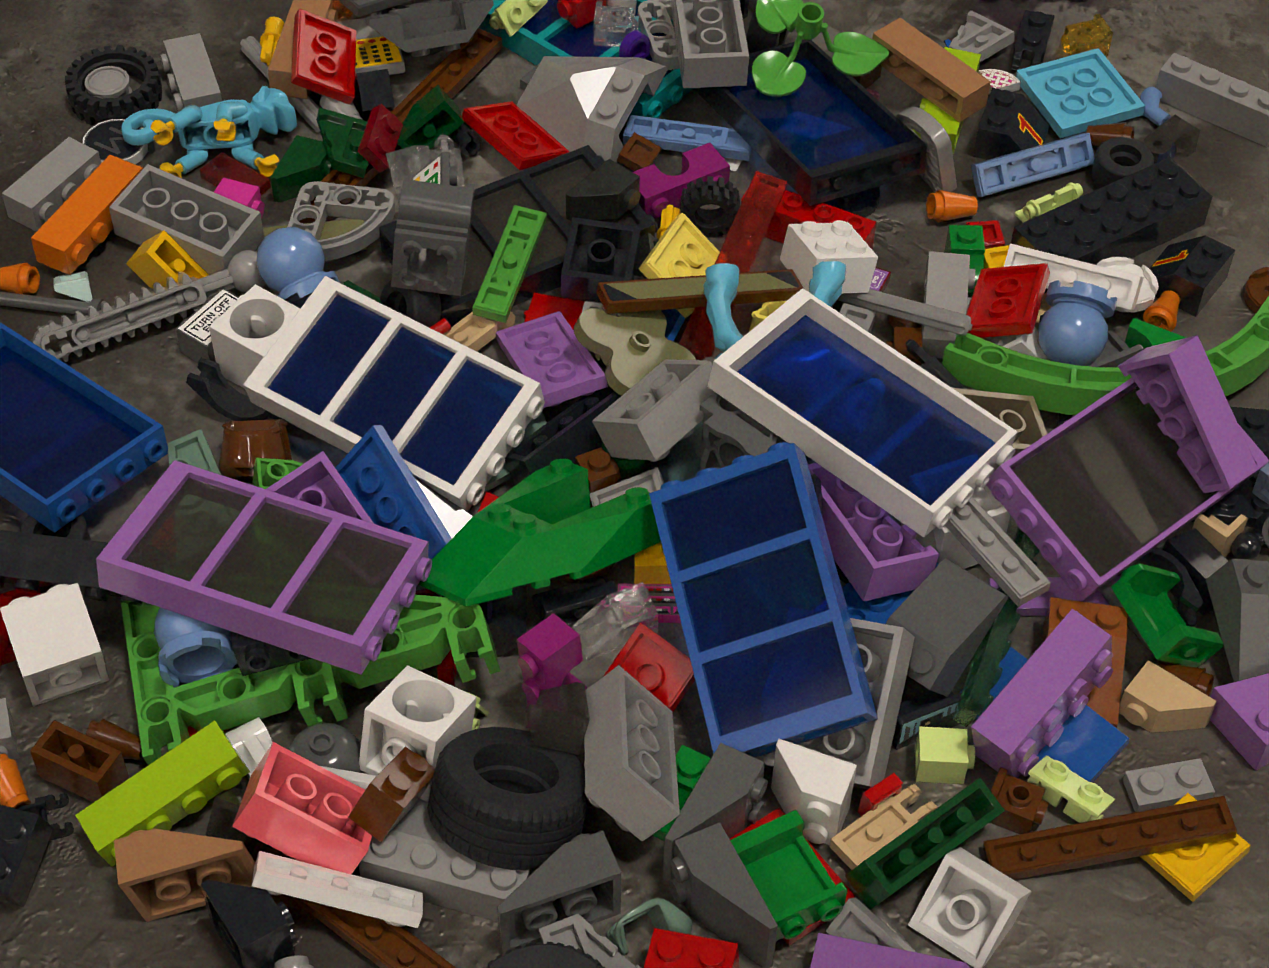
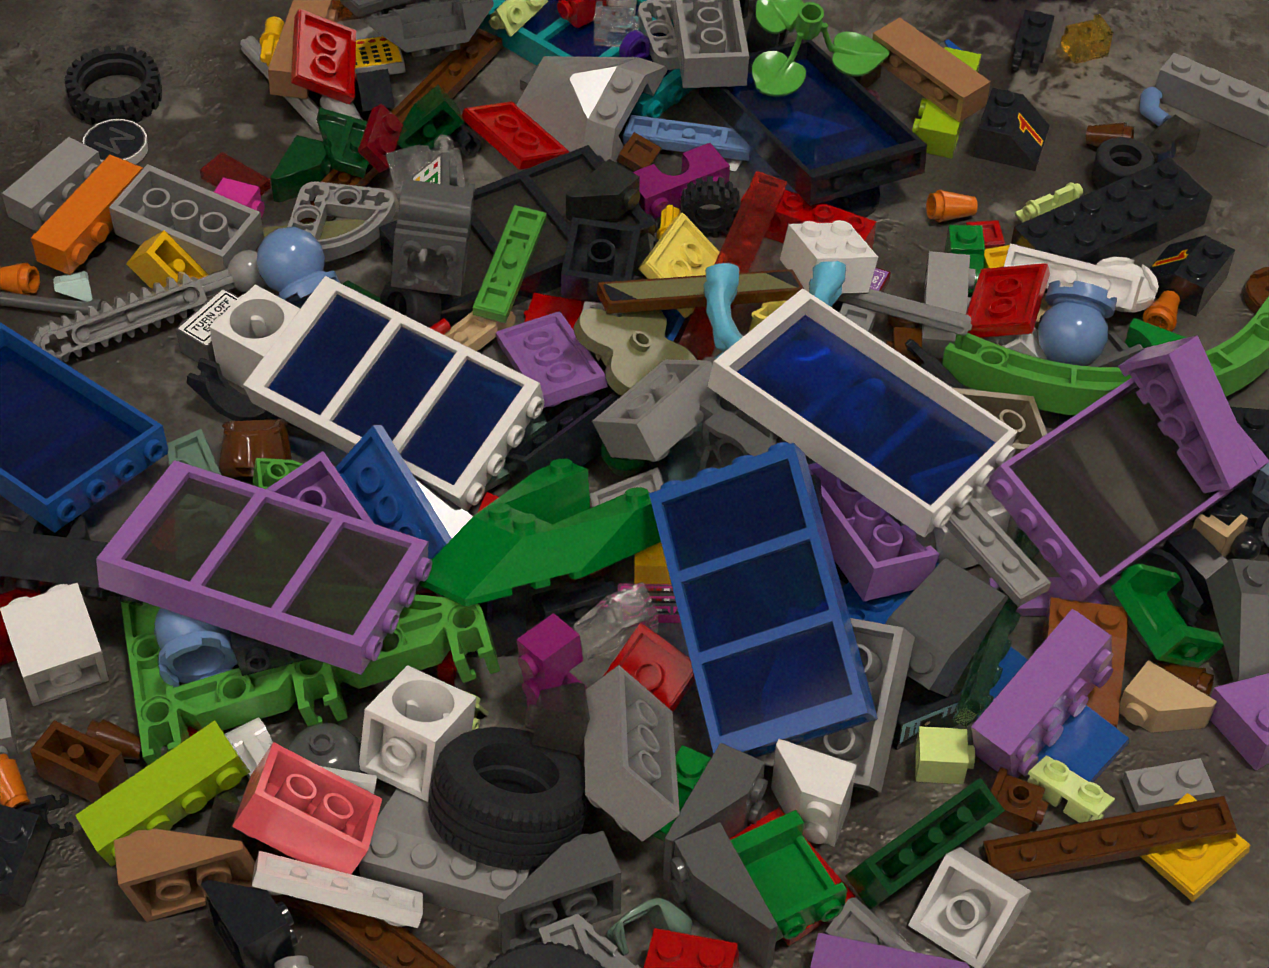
light grey wheel [85,66,132,99] -> none
medium azure animal [121,86,297,178] -> none
light grey brick [160,33,222,112] -> none
reddish brown brick [348,746,435,842] -> none
reddish brown brick [575,447,621,508] -> none
tan hinge [829,784,938,870] -> none
red tile [857,773,903,816] -> none
light grey beam [895,106,957,192] -> none
light grey wing [949,11,1014,62] -> none
medium blue plate [971,133,1095,197] -> none
white tile [978,69,1021,95] -> none
medium azure plate [1016,48,1145,139] -> none

